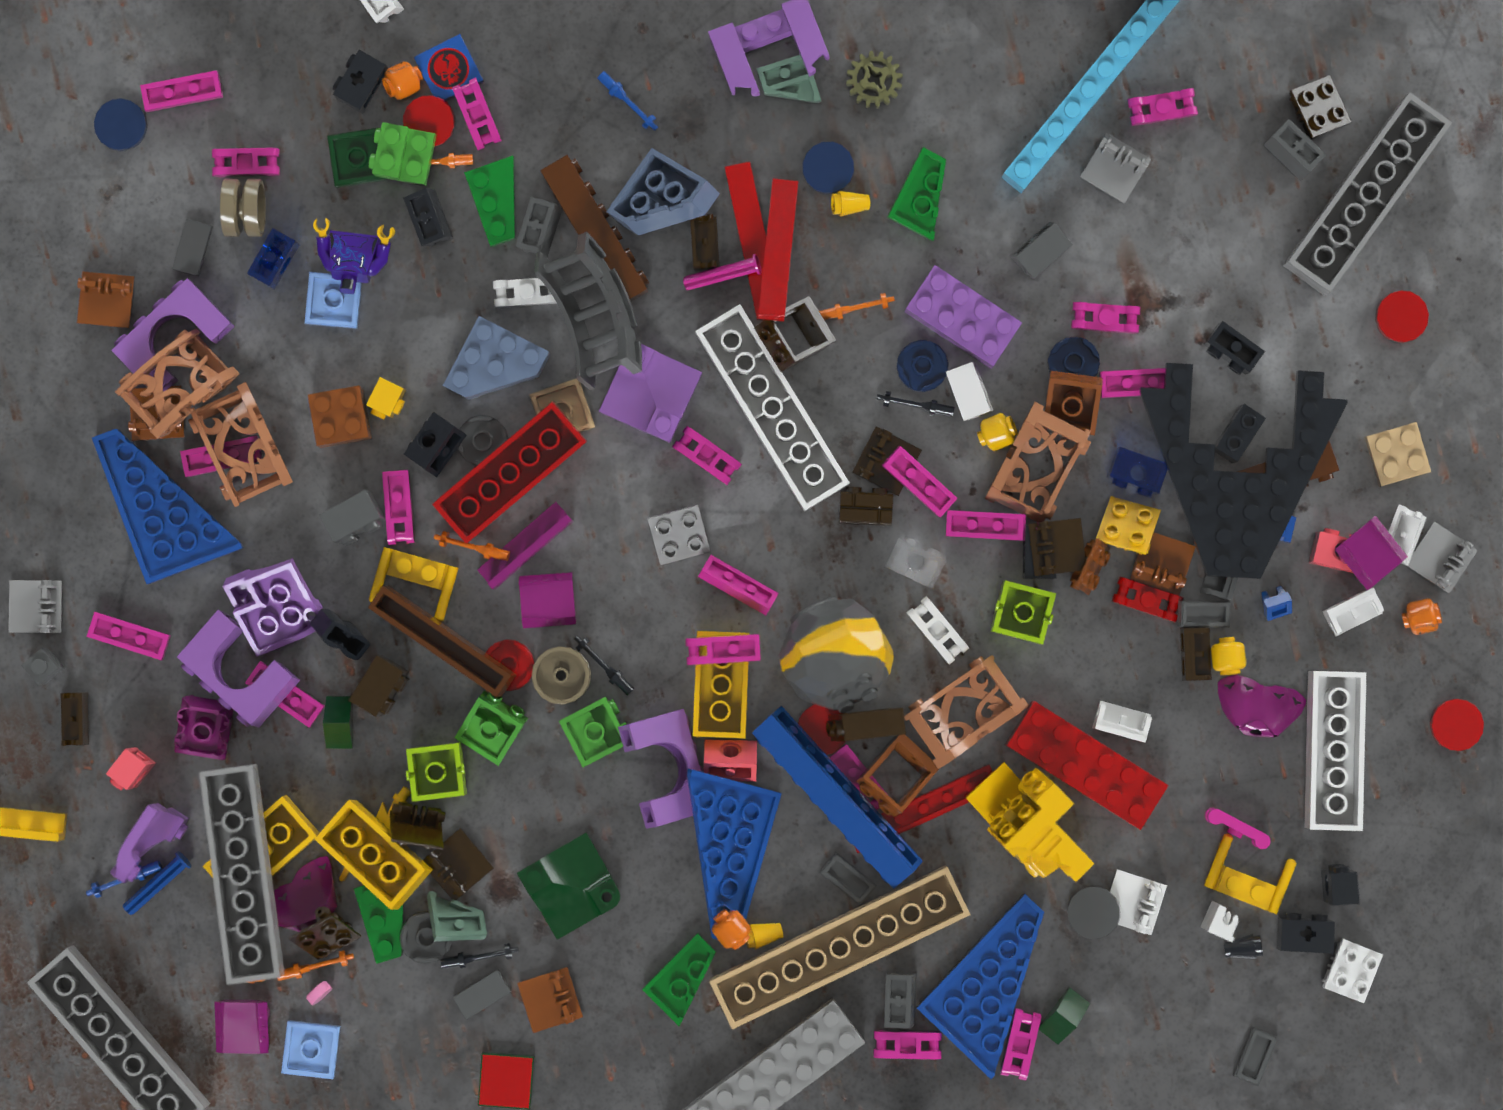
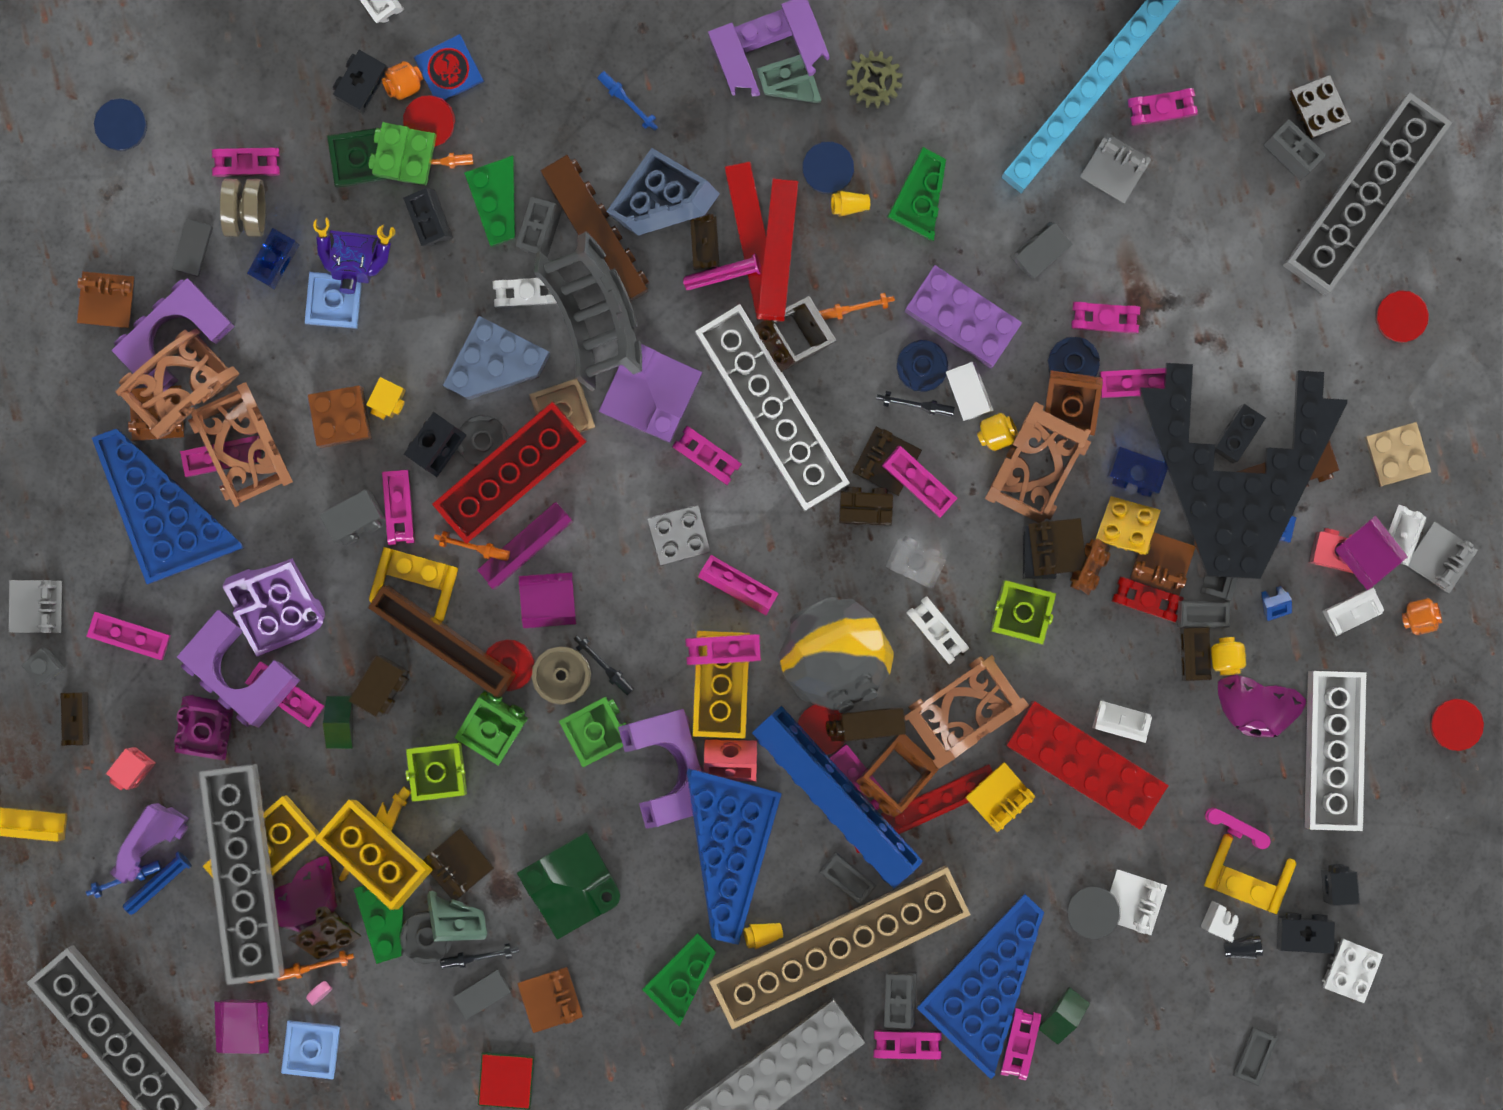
dark pink plate [140,70,223,112] -> none
black brick [310,609,370,660] -> none
dark brown hinge [390,802,446,850] -> none
dark pink plate [452,78,502,150] -> none
orange head [712,909,751,950] -> none
dark pink plate [946,510,1026,541] -> none
yellow brick [987,768,1095,882] -> none
black brick [1203,321,1265,375] -> none

